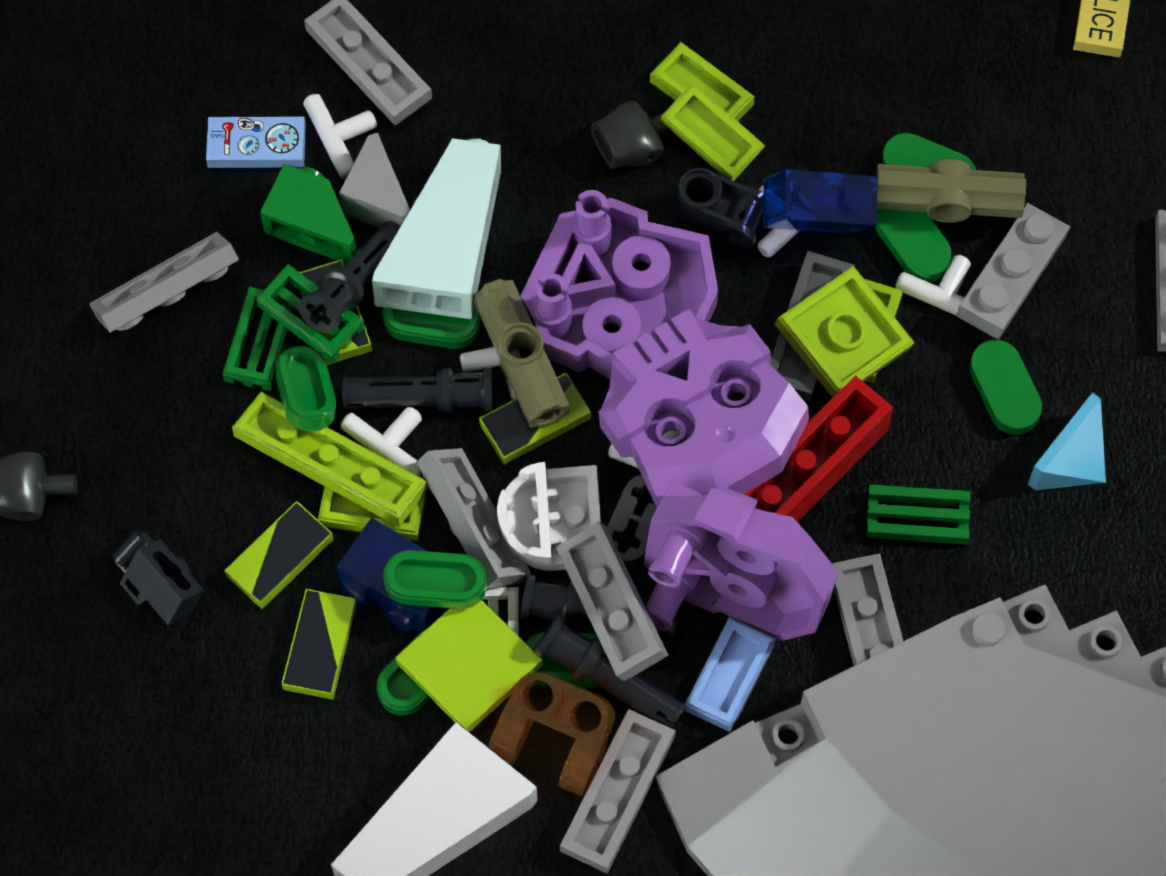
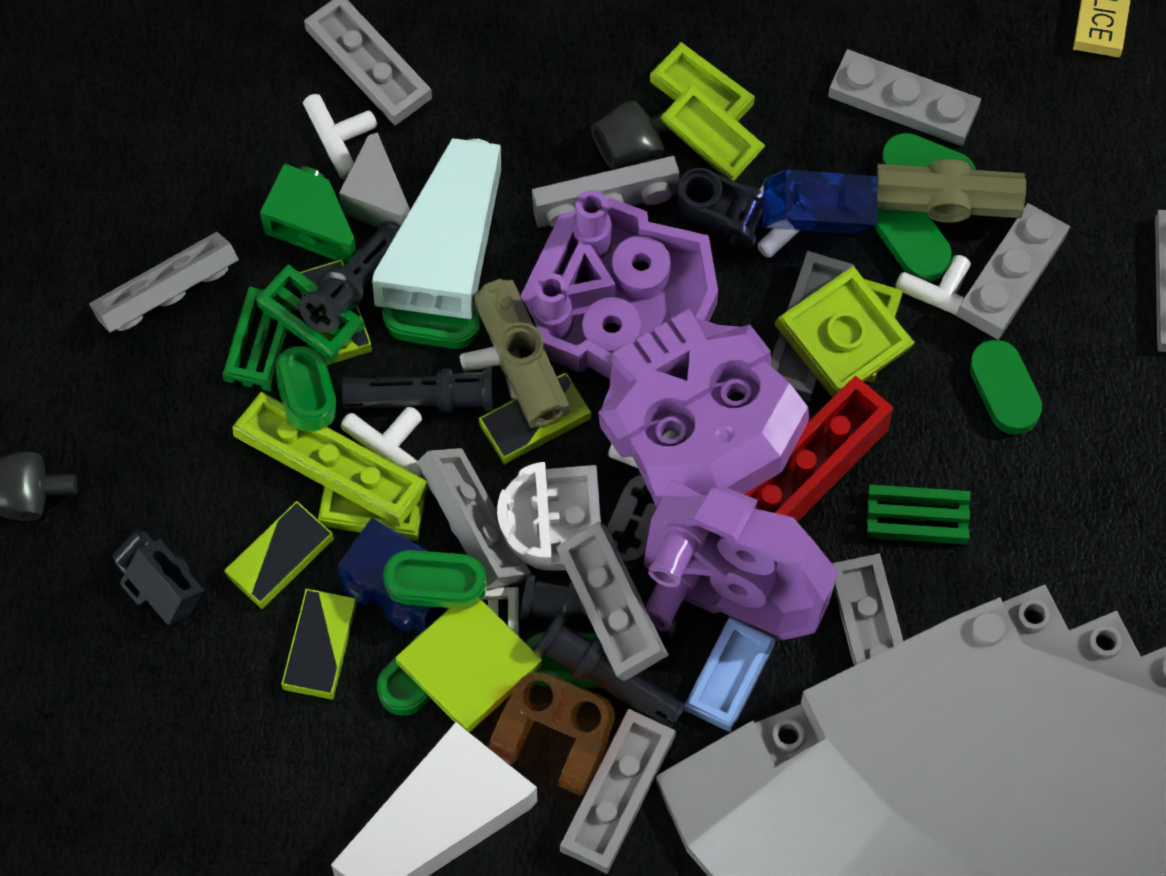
light blue tile [206,117,306,168] -> none
medium azure slope [1028,393,1106,490] -> none
none -> light grey plate [532,156,679,228]
none -> light grey plate [828,49,981,146]

